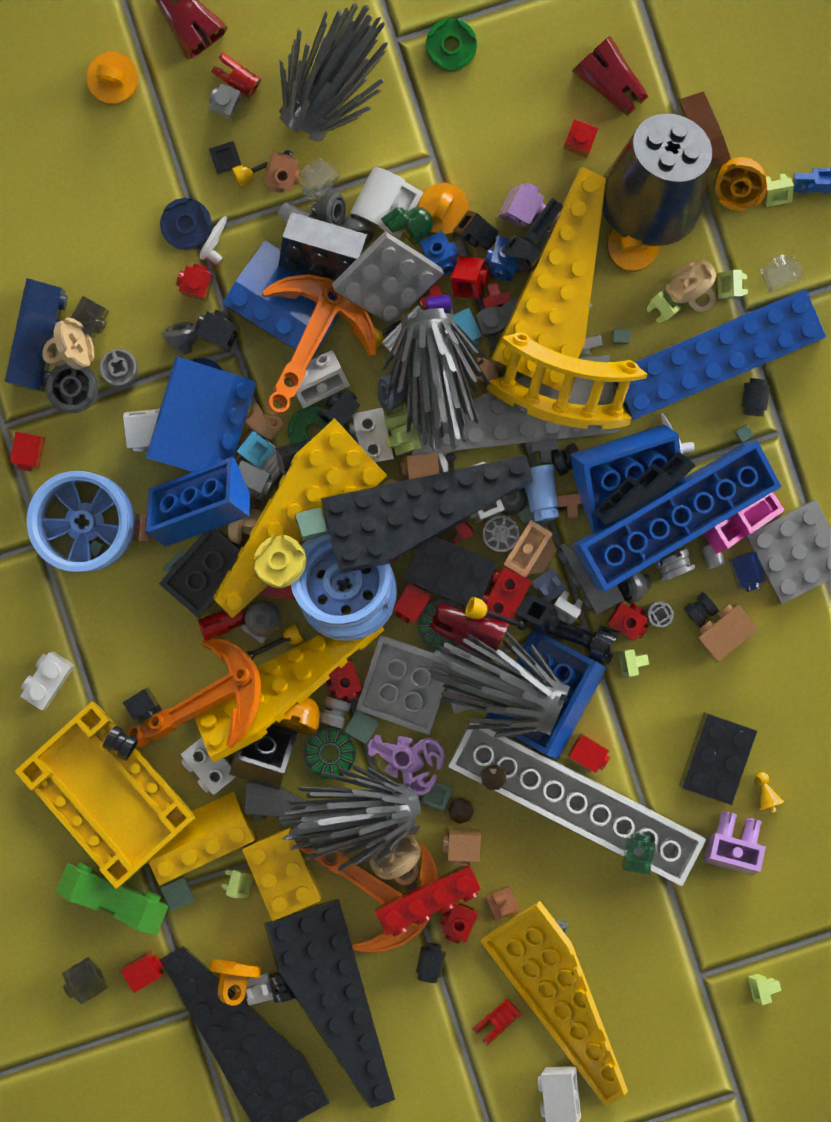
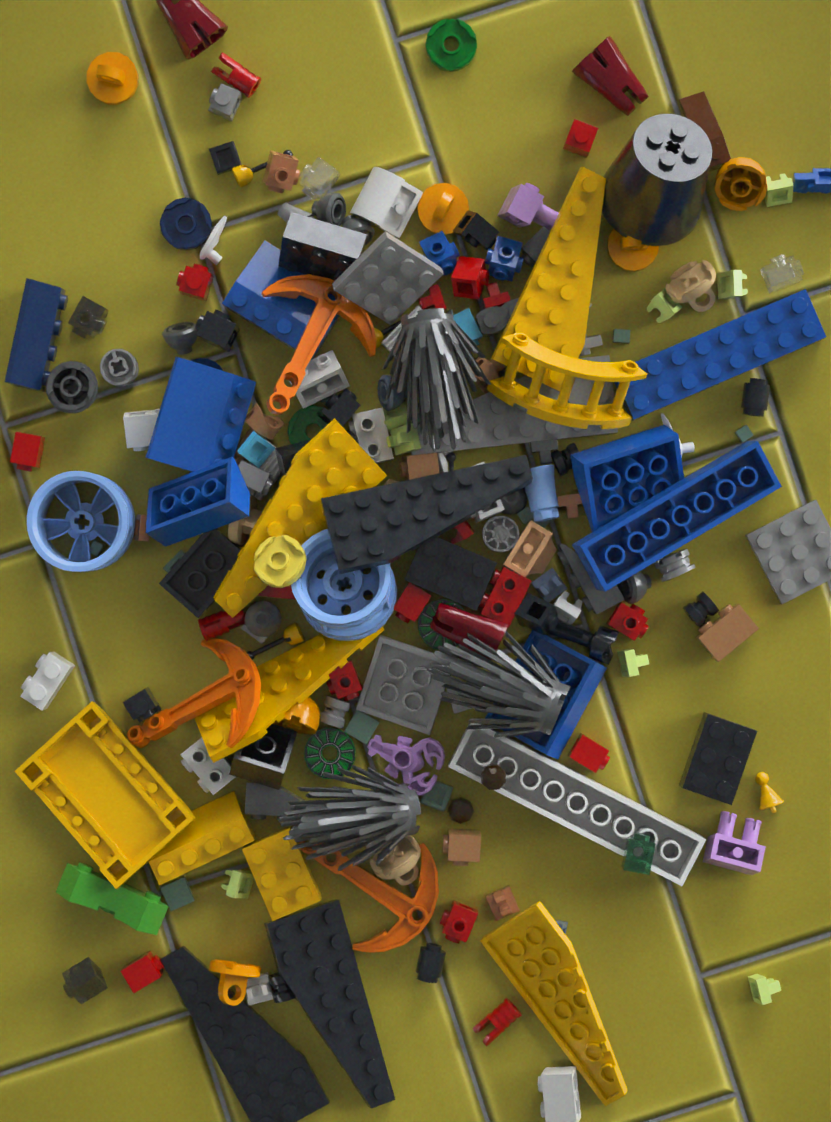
tan tile [43,318,94,370] -> none
black wheel [102,726,139,761] -> none
dark grey plant [279,3,388,141] -> none
sand green tile [295,507,328,541] -> none
red brick [375,863,481,937] -> none
dark green piece [381,207,434,245] -> none
dark purple hinge [426,295,452,313] -> none
hinge [465,597,527,630] -> none
black piece [501,198,563,273] -> none
black slope [593,451,696,525] -> none
light grey wheel [645,601,674,628] -> none
light grey hinge [701,544,725,570] -> none
dark pink slope [703,492,785,554] -> none
clear blue brick [728,551,766,592] -> none

